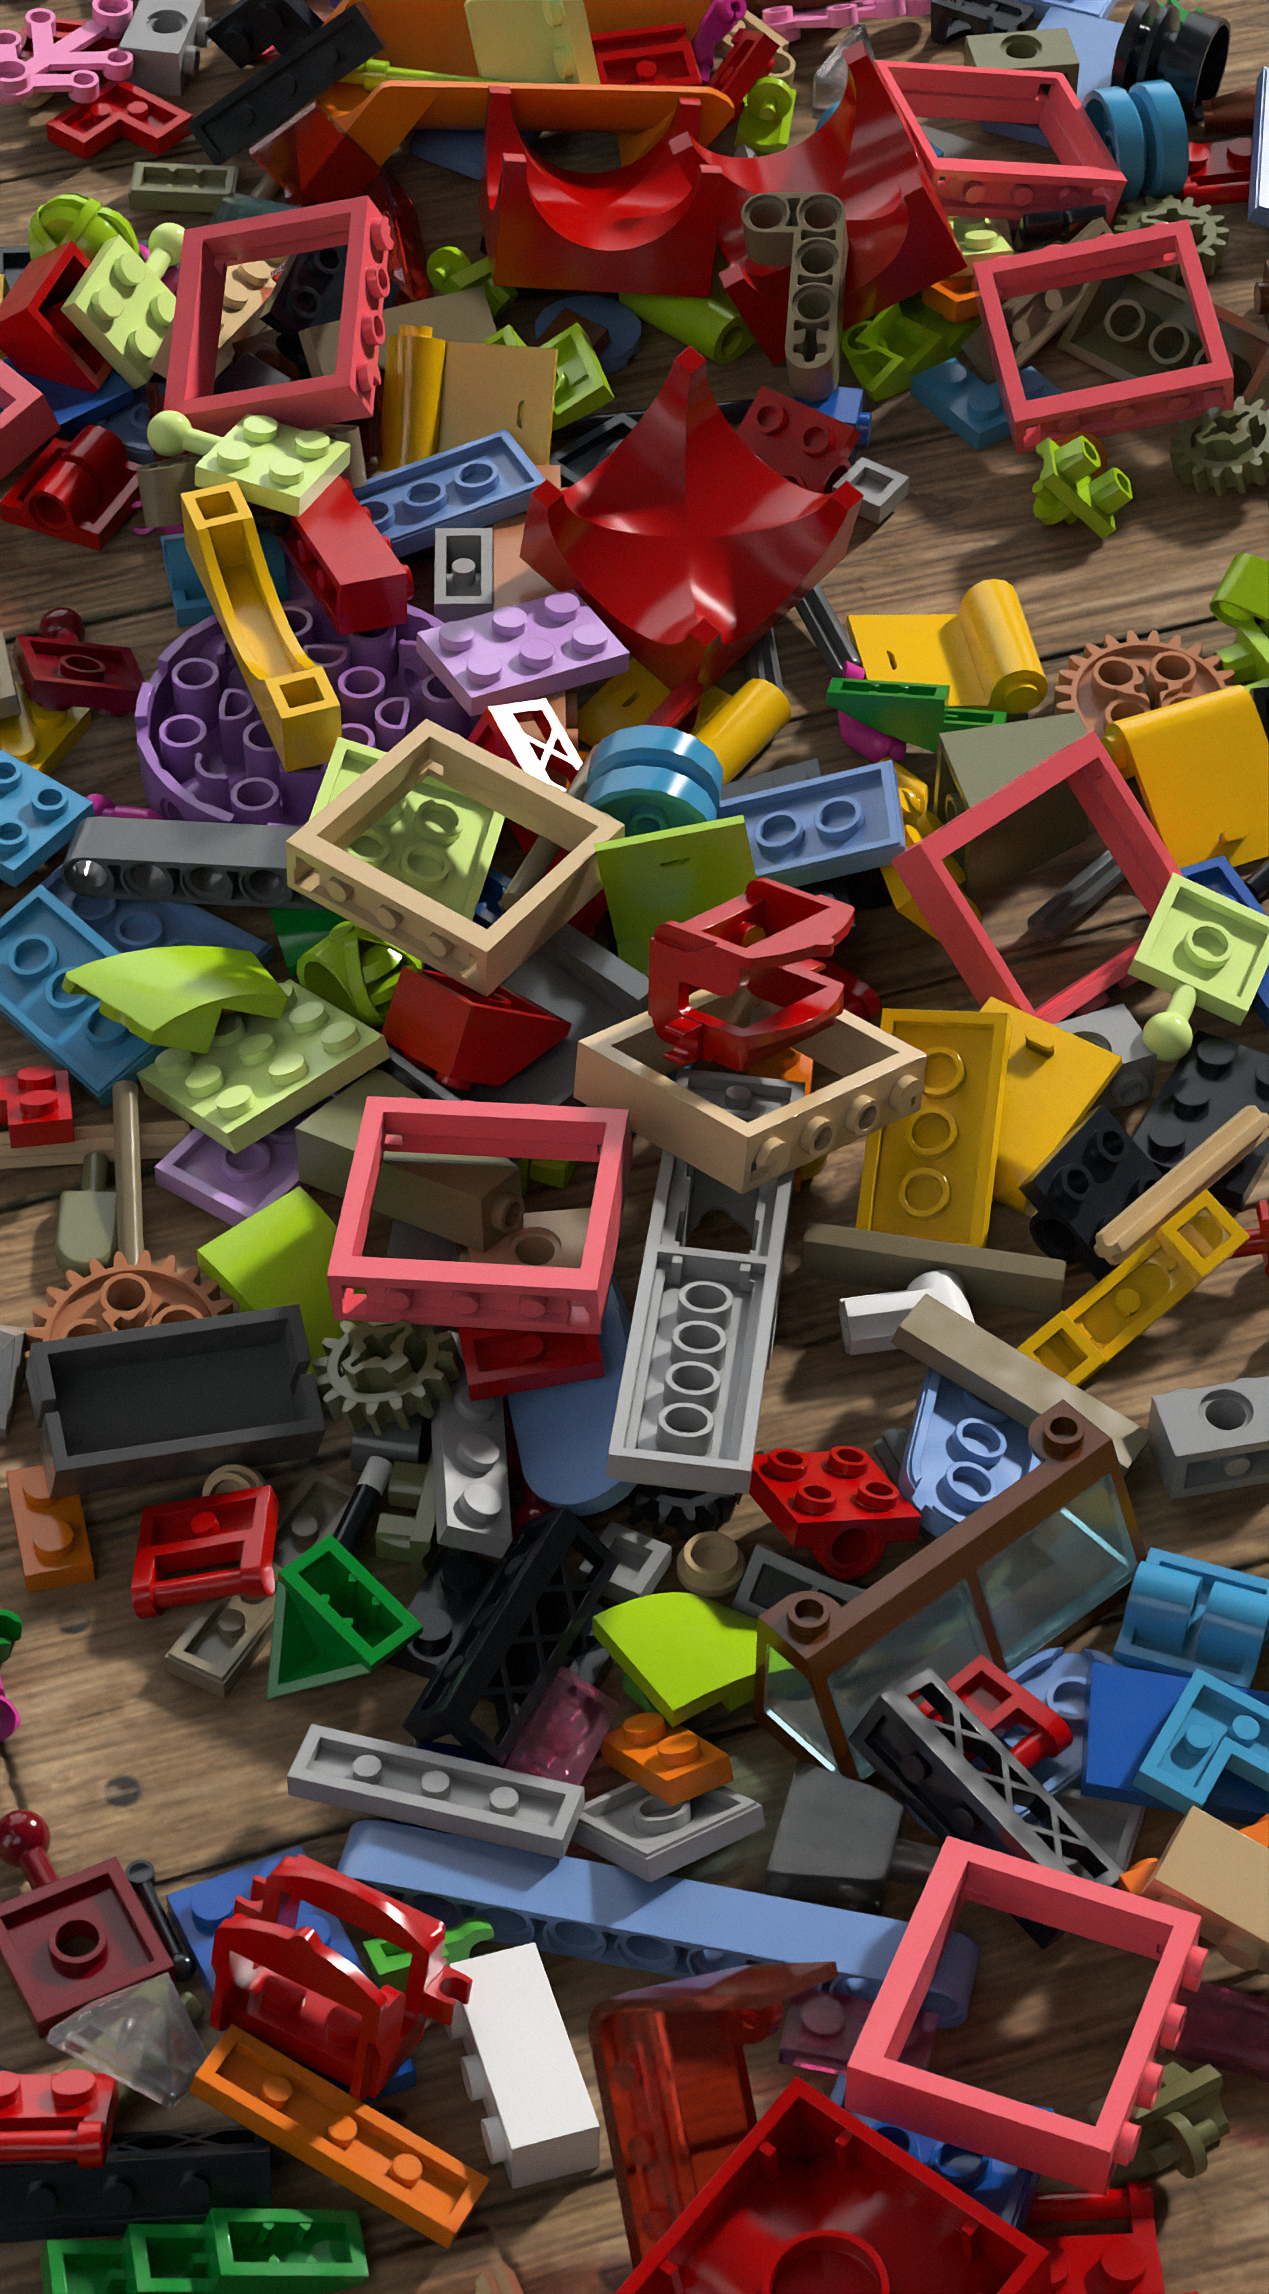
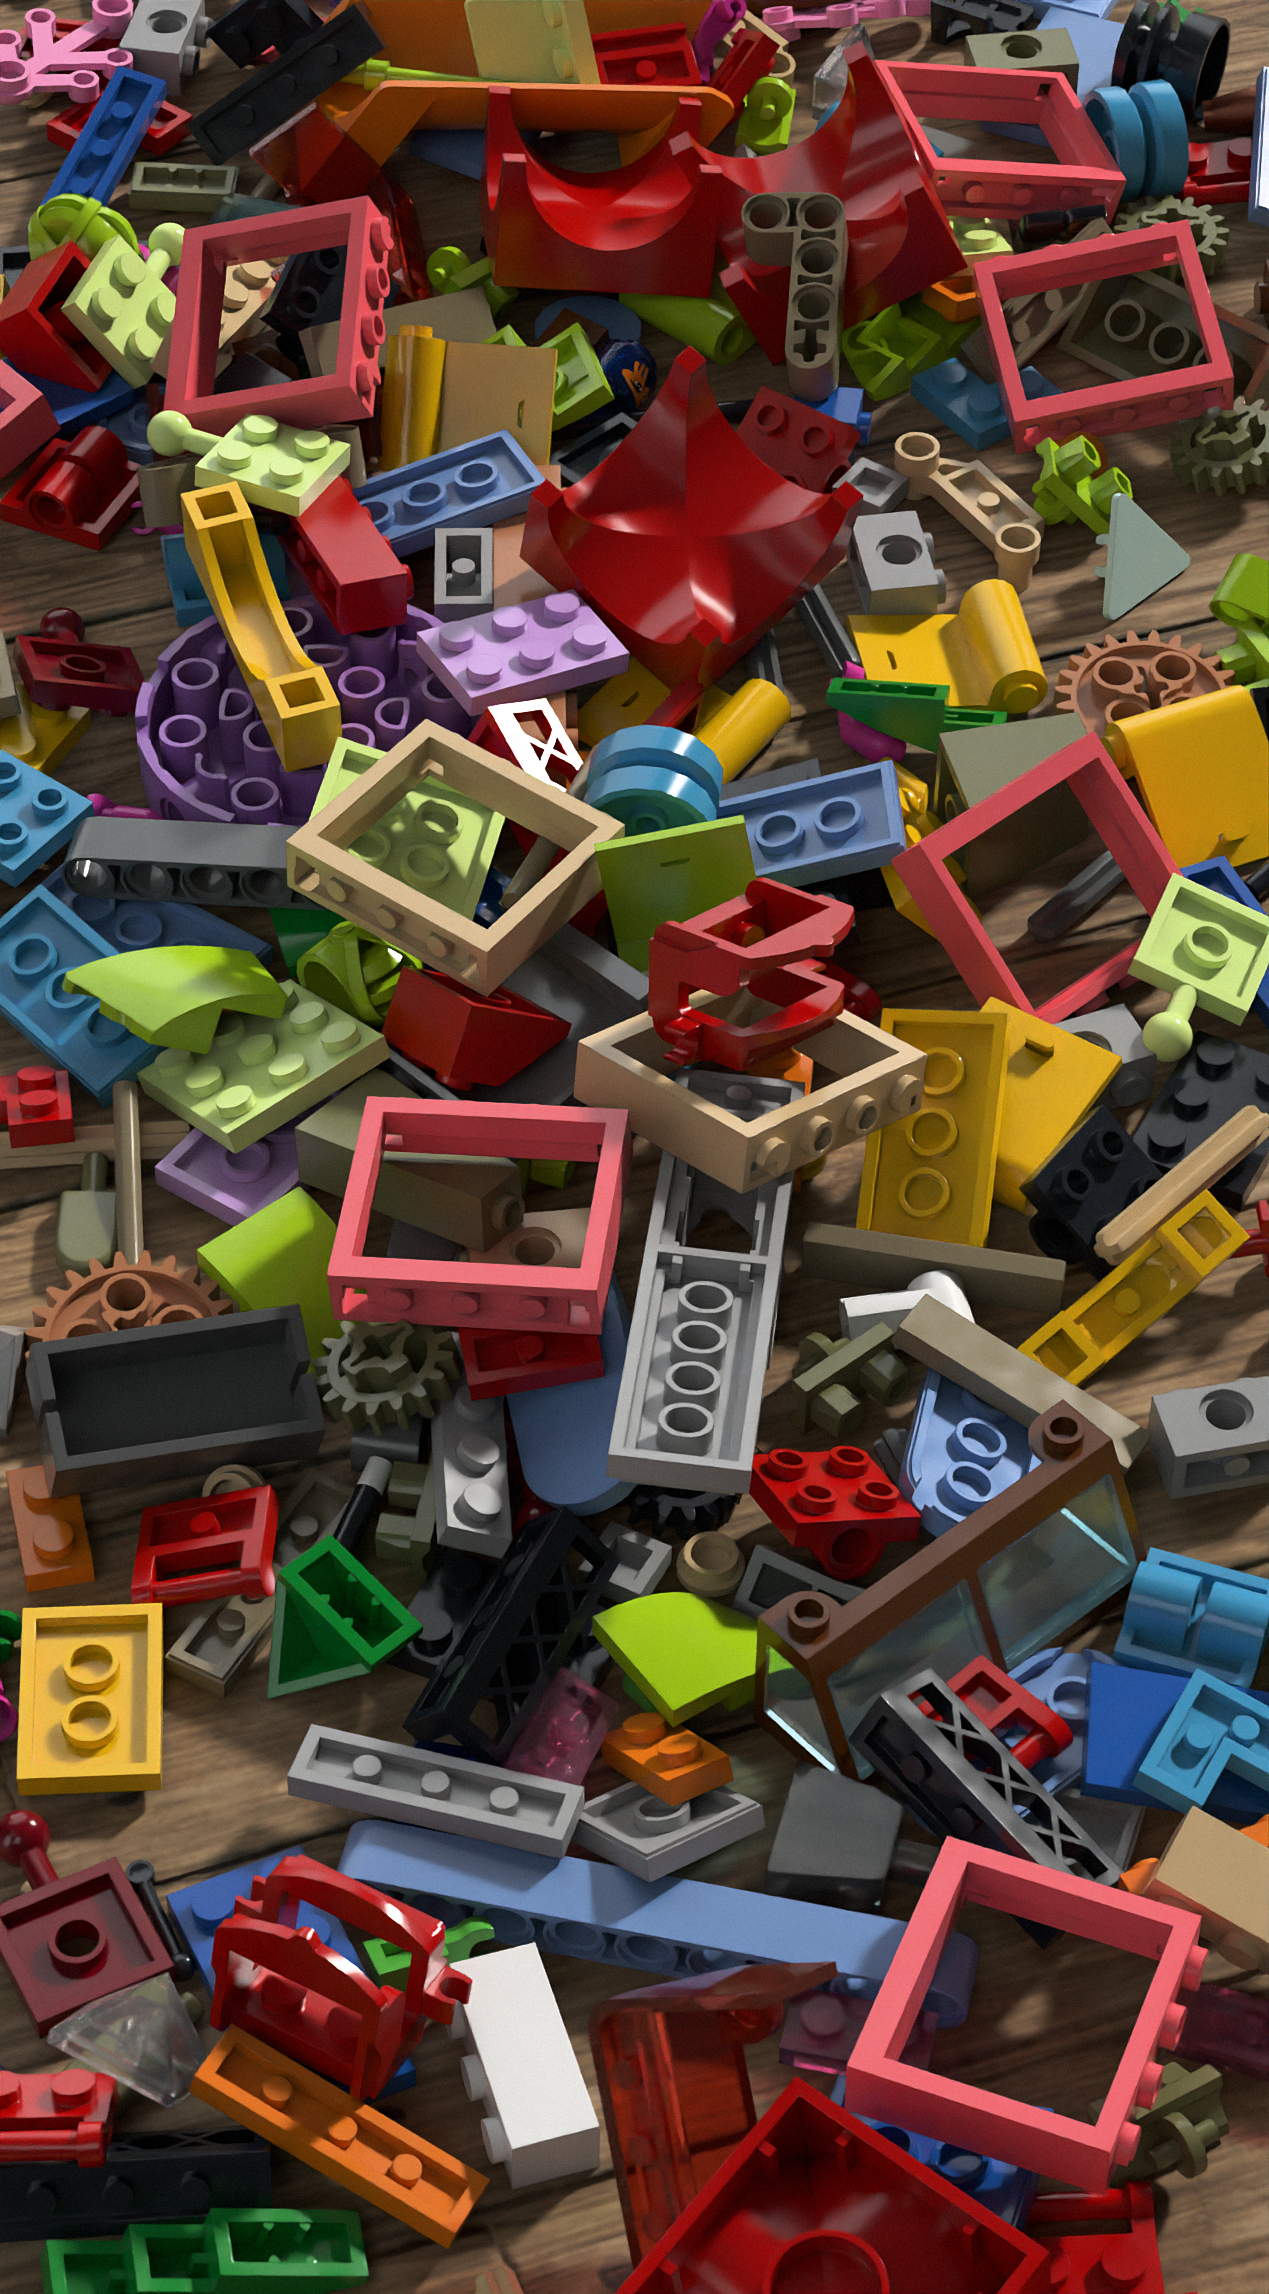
none -> yellow plate [16,1603,164,1796]
none -> blue plate [40,65,167,207]
none -> clear blue head [590,339,657,415]
none -> olive hips [791,1321,911,1441]
none -> light grey brick [847,510,946,615]
none -> tan plate [894,432,1045,592]
none -> light aqua piece [1094,493,1190,620]

